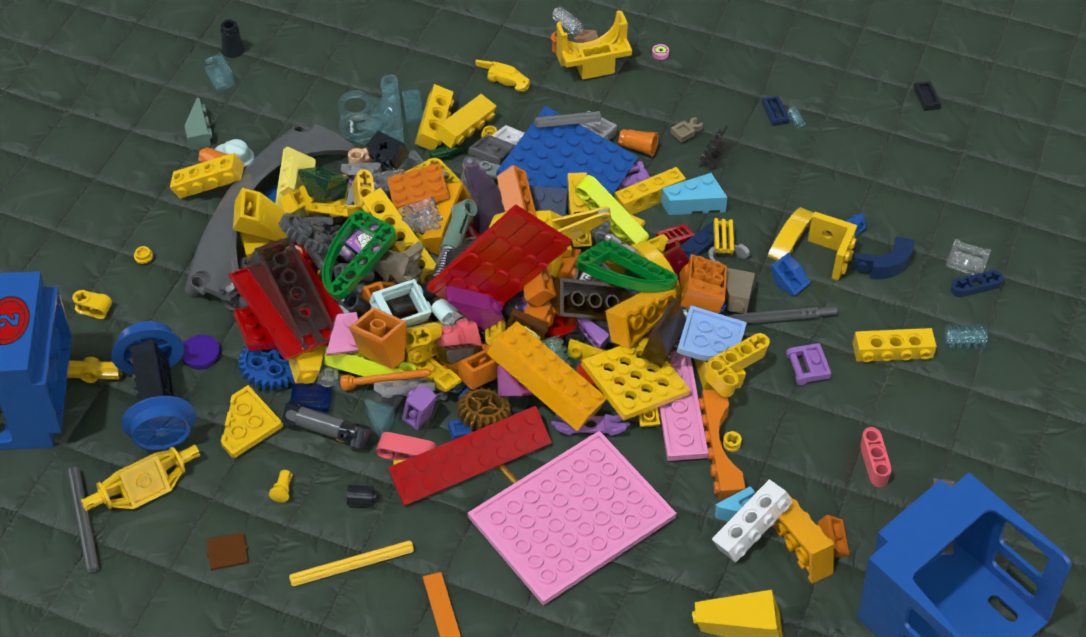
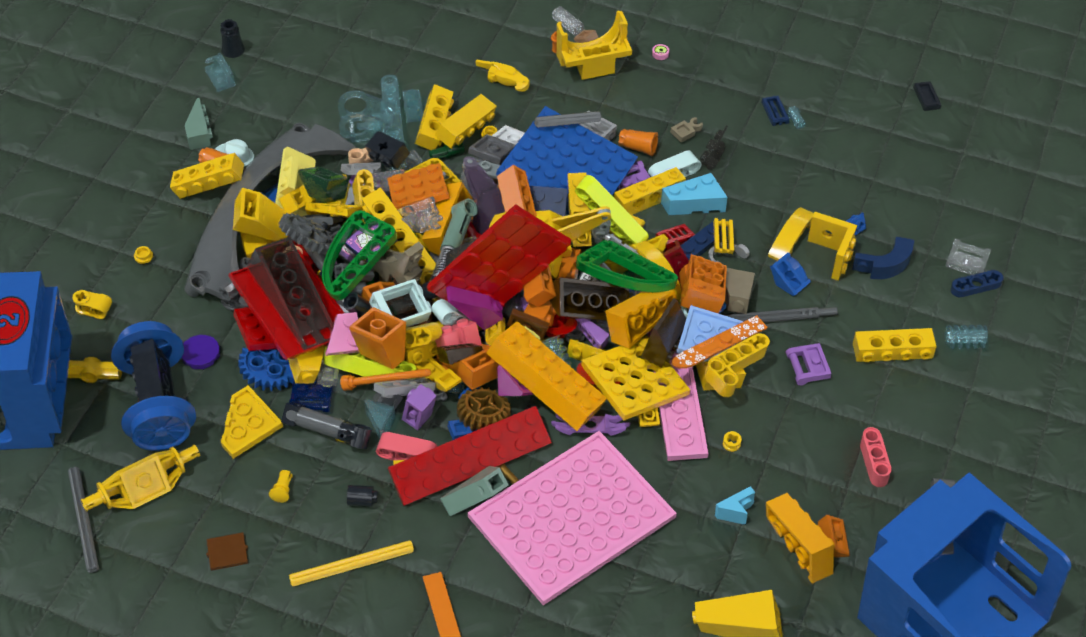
orange arch [698,389,746,502] -> none
white brick [712,479,793,563] -> none
none -> sand green slope [440,466,508,516]
none -> light aqua beam [648,150,701,177]
none -> orange piece [672,315,768,369]

